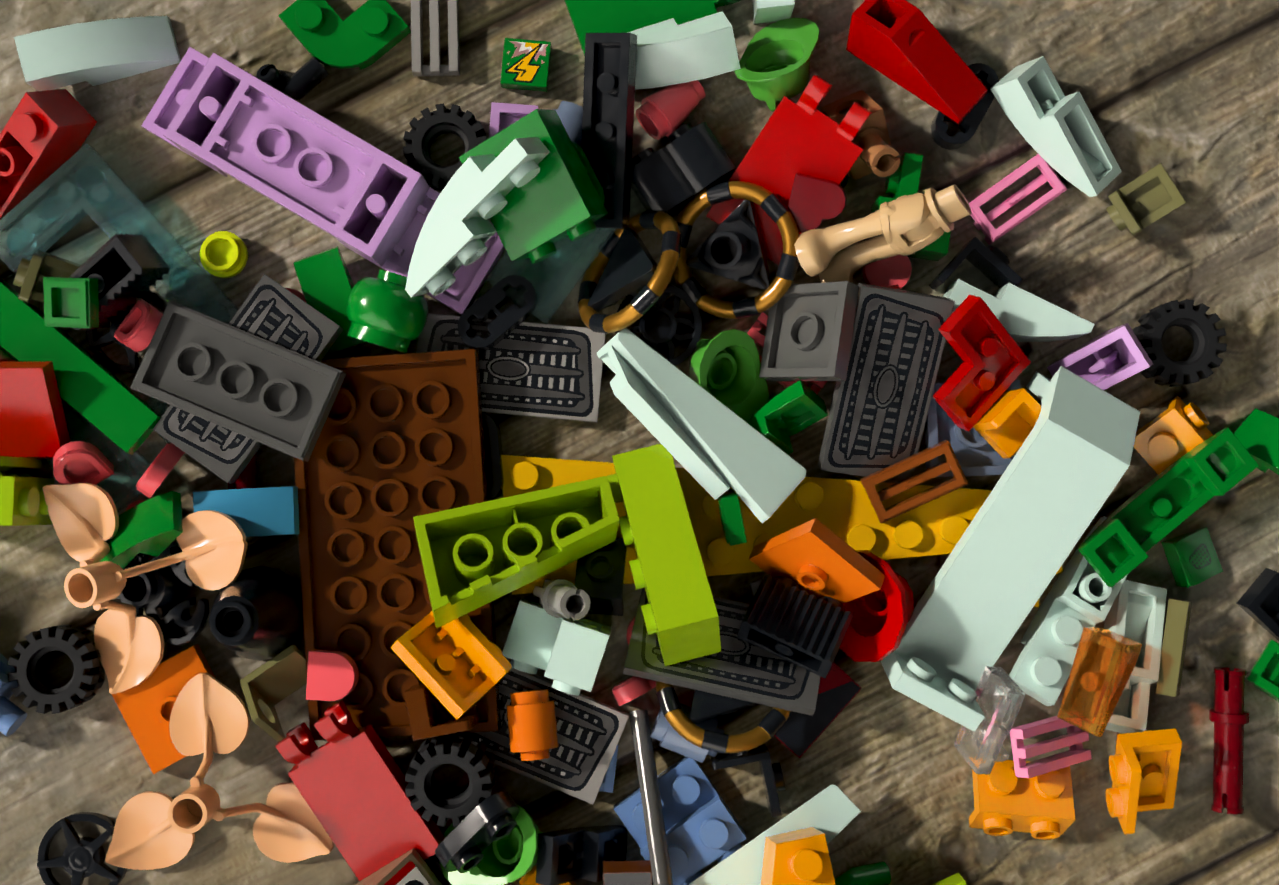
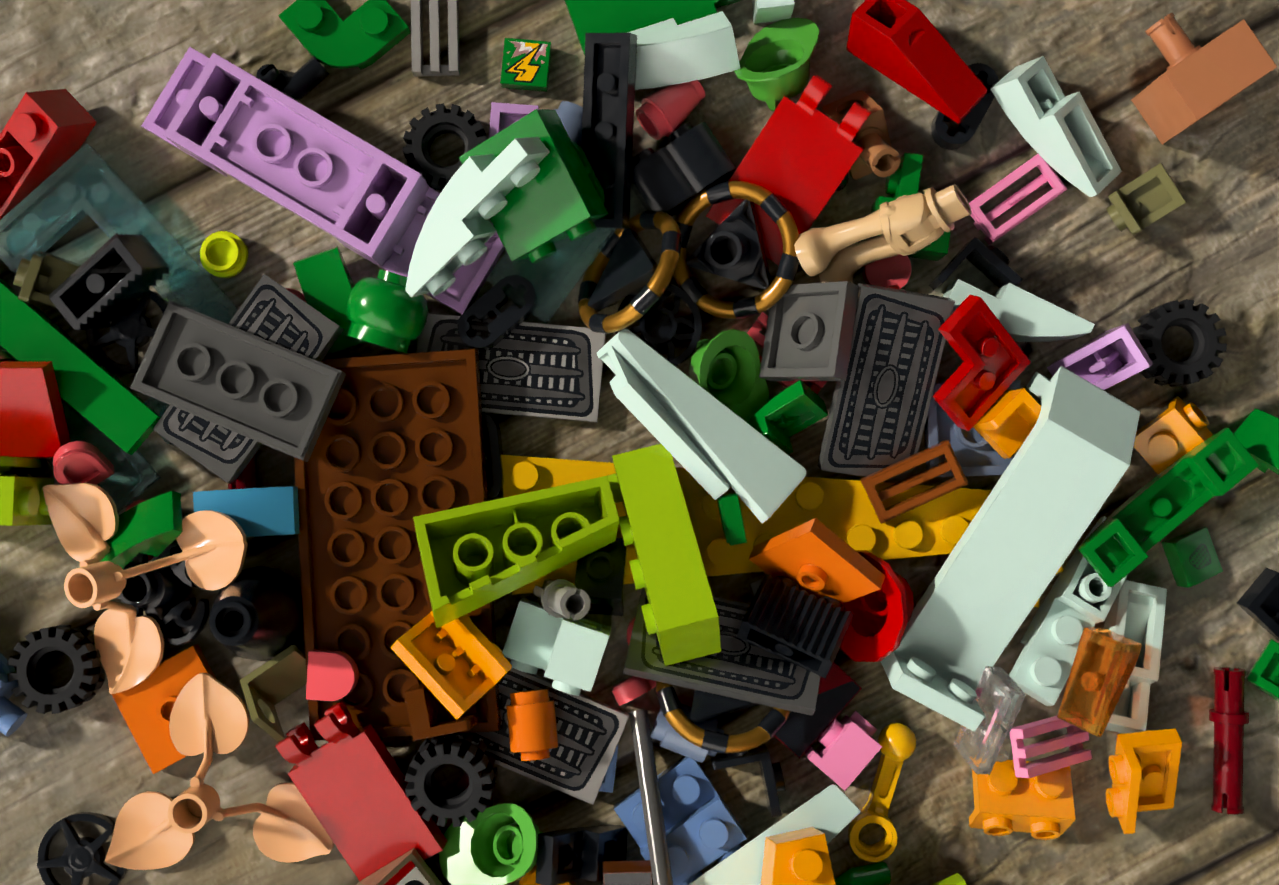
light aqua slope [14,16,181,91] -> none
green tile [43,277,99,328] -> none
coral tile [113,298,163,352] -> none
coral tile [136,443,185,499] -> none
black plate [435,791,520,873] -> none
dark red tile [788,173,847,233] -> none
olive tile [1156,599,1192,697] -> none
none -> bright pink brick [804,711,882,791]
none -> yellow piece [848,723,916,862]
none -> nougat brick [1131,12,1277,145]

